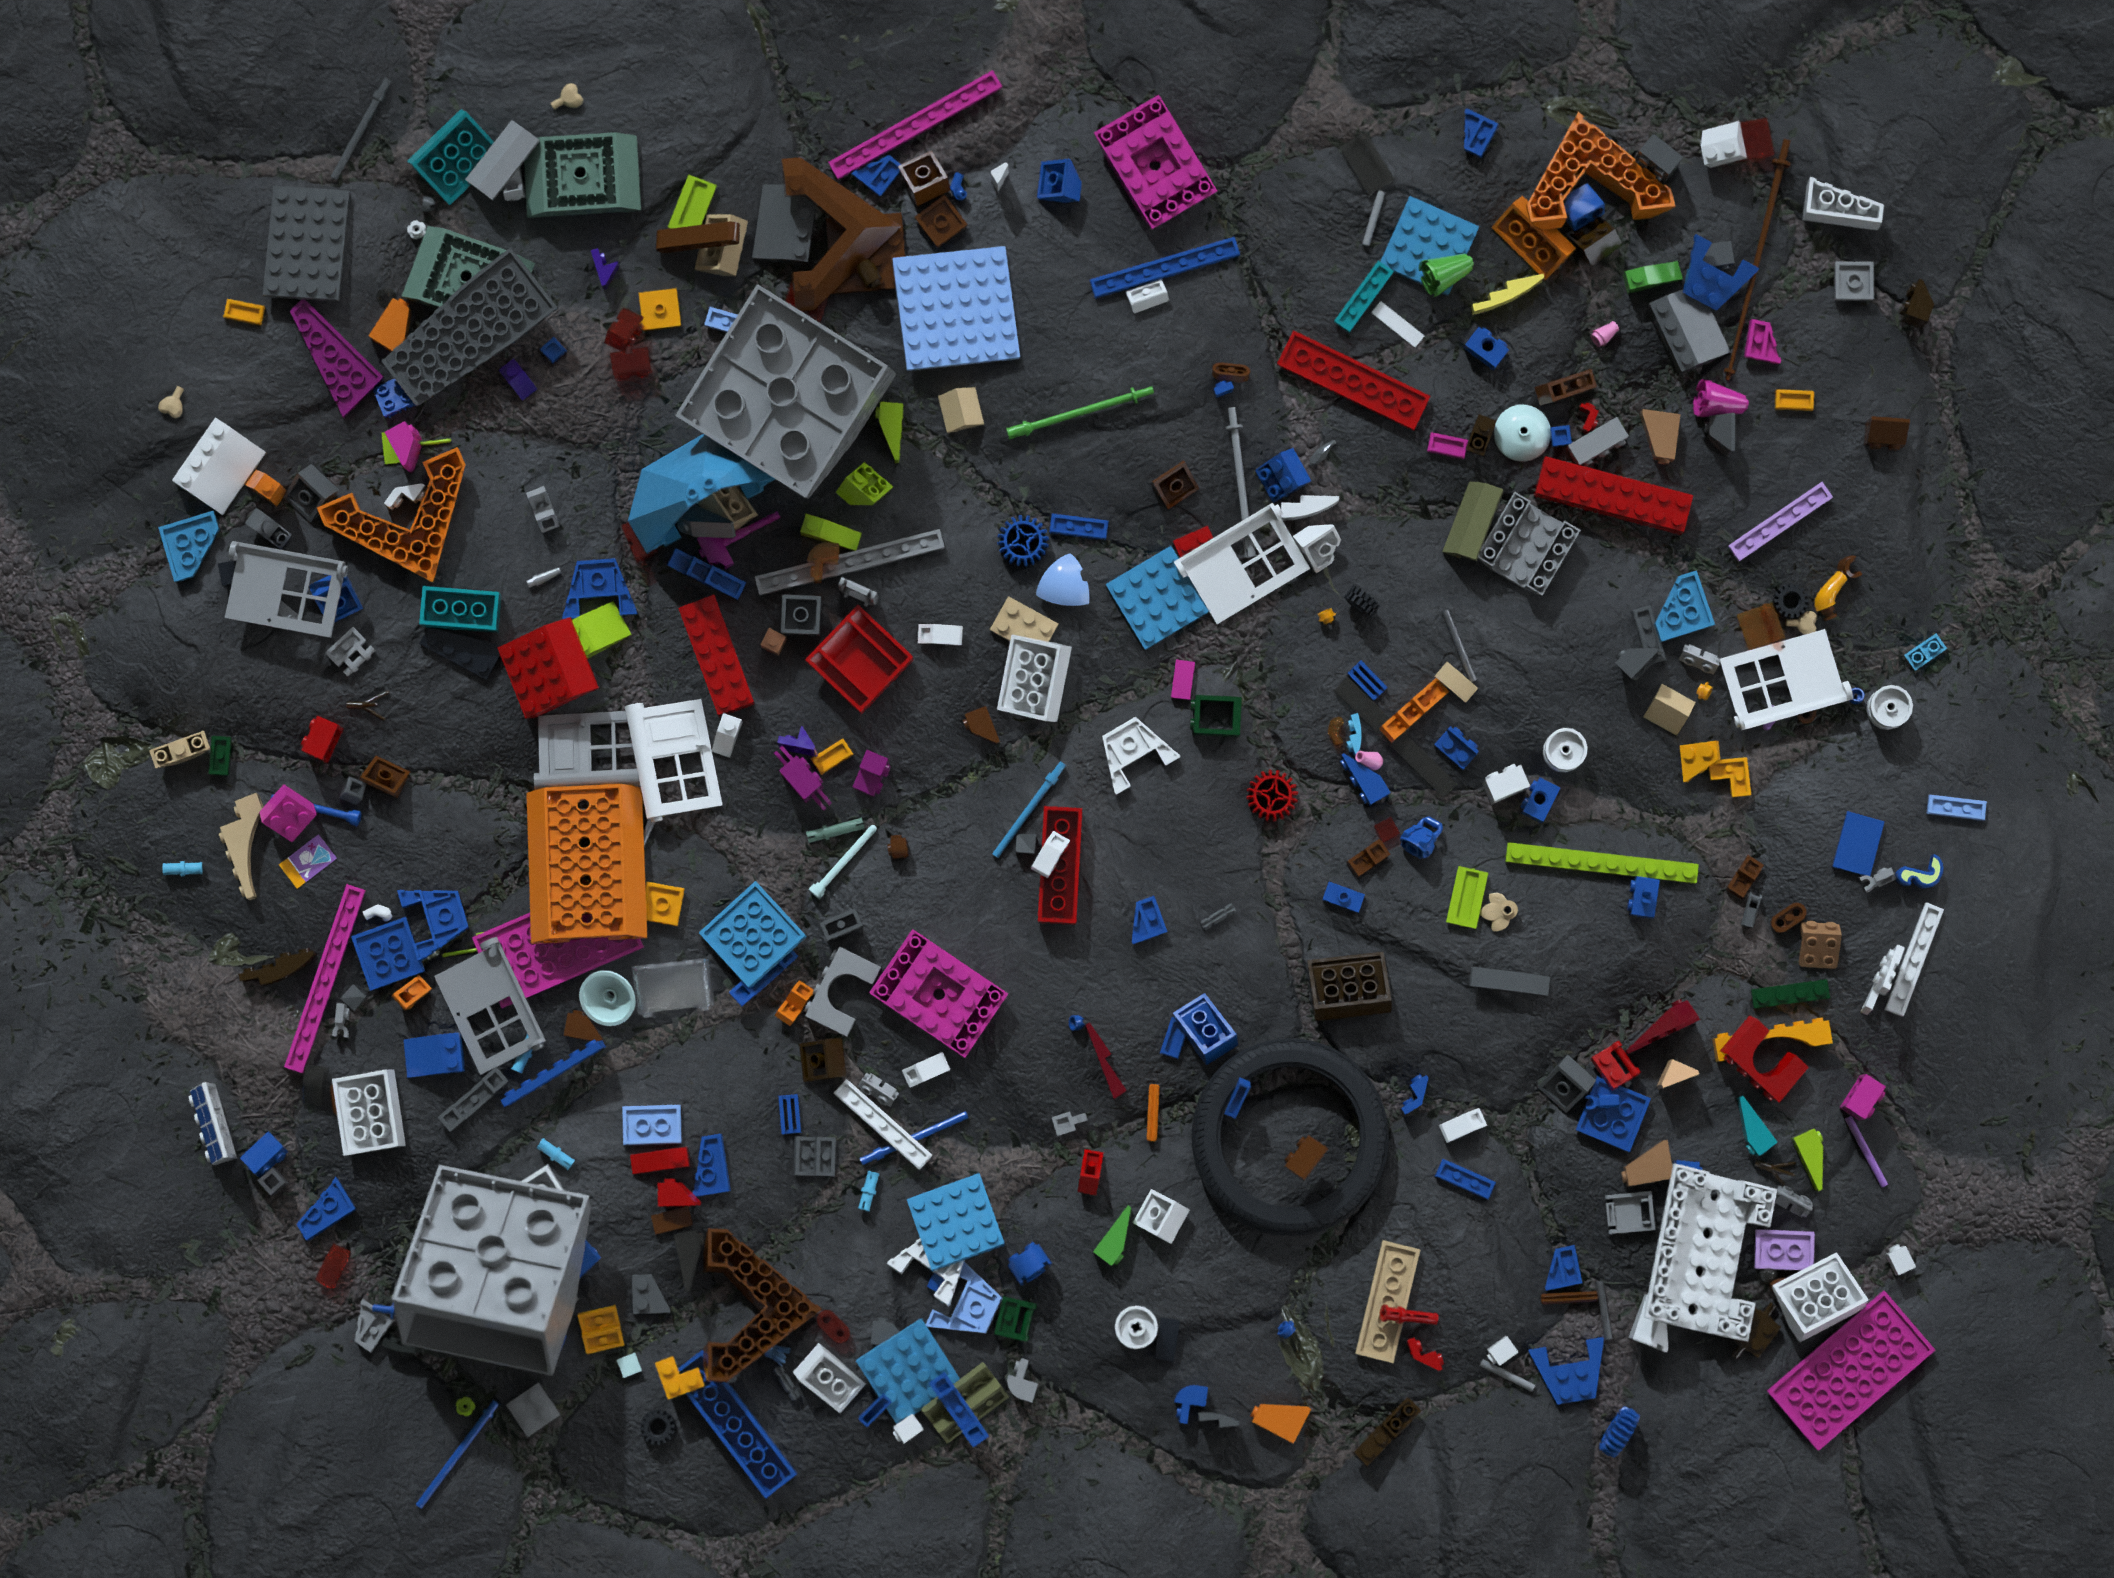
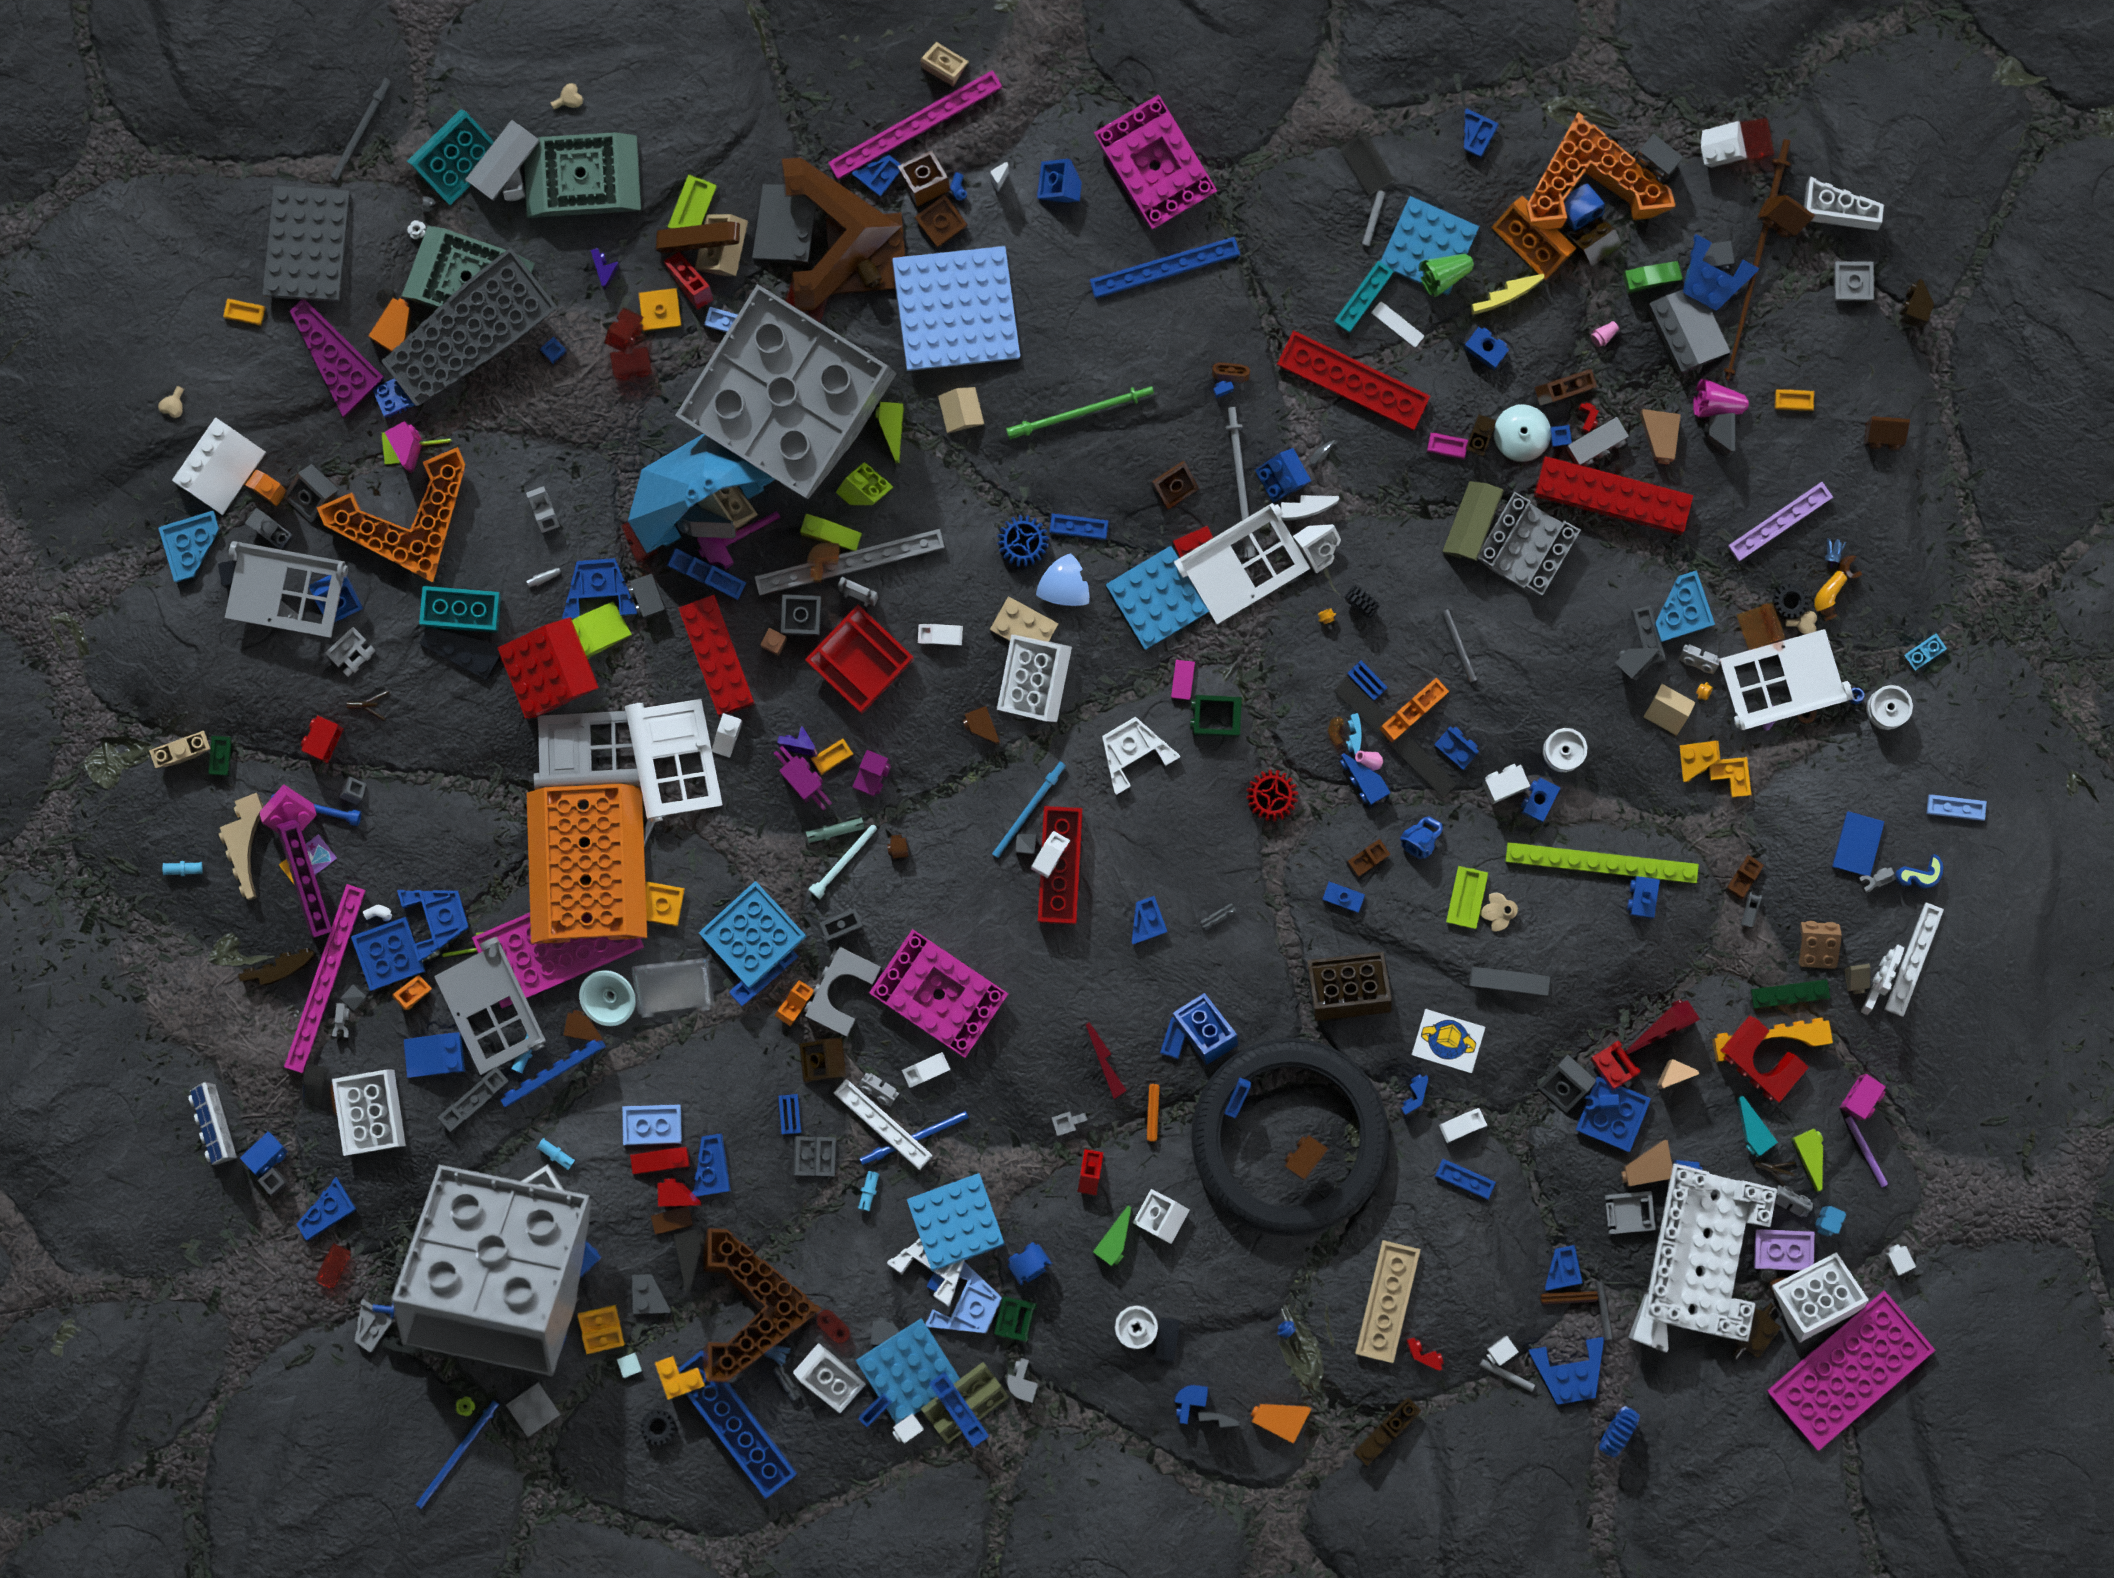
reddish brown slope [359,756,410,799] -> none
white slope [384,483,427,510] -> none
dark purple slope [499,359,538,401] -> none
blue hinge [1069,1015,1085,1031] -> none
white slope [1126,279,1169,313] -> none
clear red tile [1374,817,1400,843] -> none
red pin [1379,1304,1438,1325] -> none
tan slope [1435,662,1478,703] -> none
dark pink wing [1744,319,1781,364] -> none
reddish brown plate [1770,903,1806,933] -> none
none -> magenta brick [276,819,332,937]
none -> dark grey brick [629,574,666,620]
none -> red slope [664,252,713,310]
none -> tan slope [920,42,968,86]
none -> sticker [1412,1009,1485,1073]
none -> reddish brown slope [1757,195,1815,238]
none -> dark azure brick [1814,1206,1846,1237]
none -> flat silver piece [1825,538,1846,568]
none -> dark tan slope [1844,964,1870,994]

